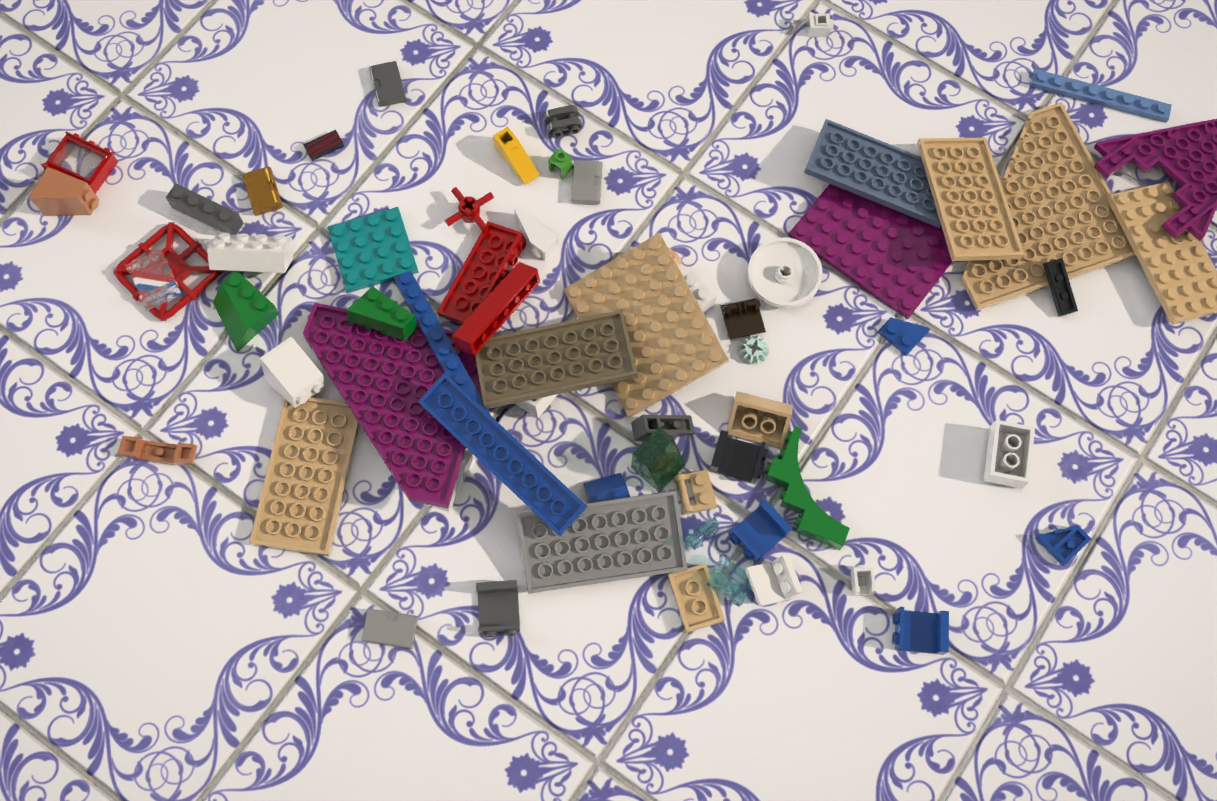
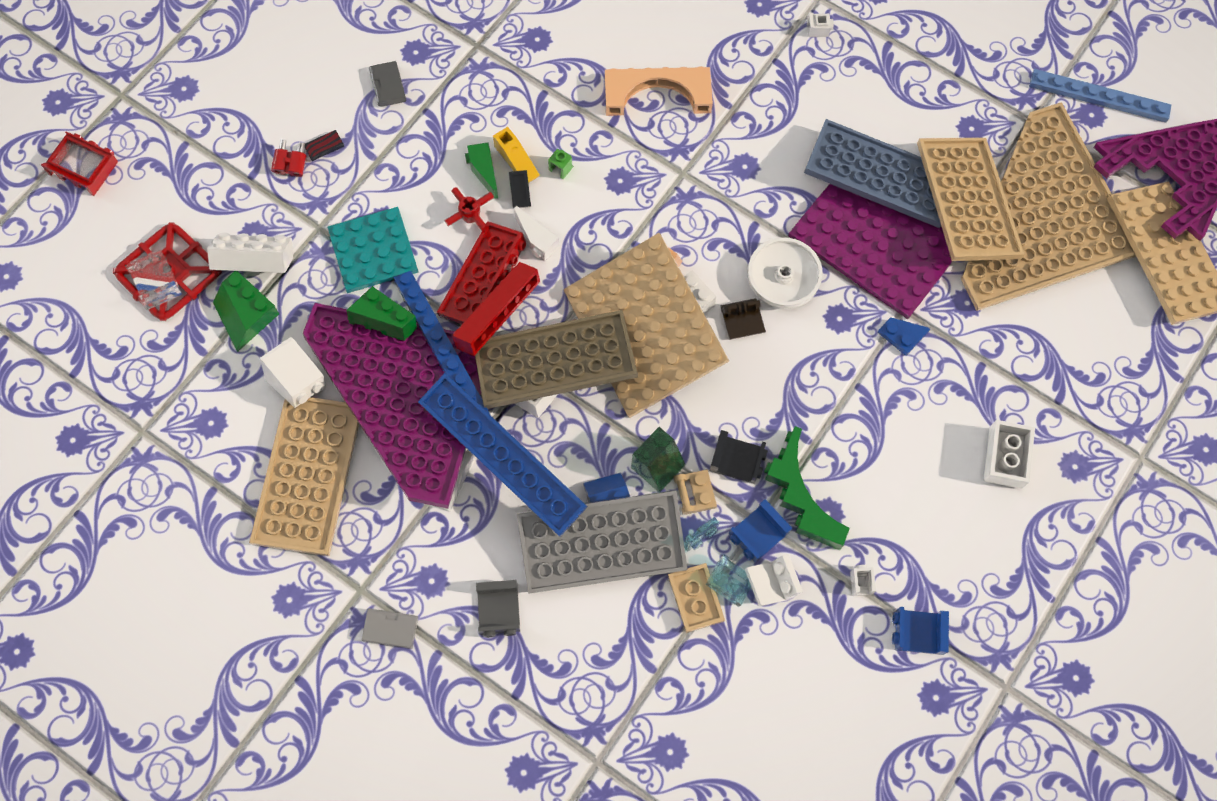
nougat slope [28,167,100,216] -> none
nougat slope [117,435,198,465] -> none
dark grey brick [166,183,244,235] -> none
pearl gold piece [242,167,283,216] -> none
dark grey brick [543,105,583,138] -> none
light grey piece [571,160,603,205] -> none
dark grey slope [631,415,695,441] -> none
tan slope [727,391,793,448] -> none
light aqua gear [739,335,769,364] -> none
blue wing [1035,525,1092,566] -> none
black tile [1043,258,1078,317] -> none
none -> red piece [271,139,306,177]
none -> green slope [465,142,498,199]
none -> black tile [509,170,531,209]
none -> light nougat arch [604,66,713,116]

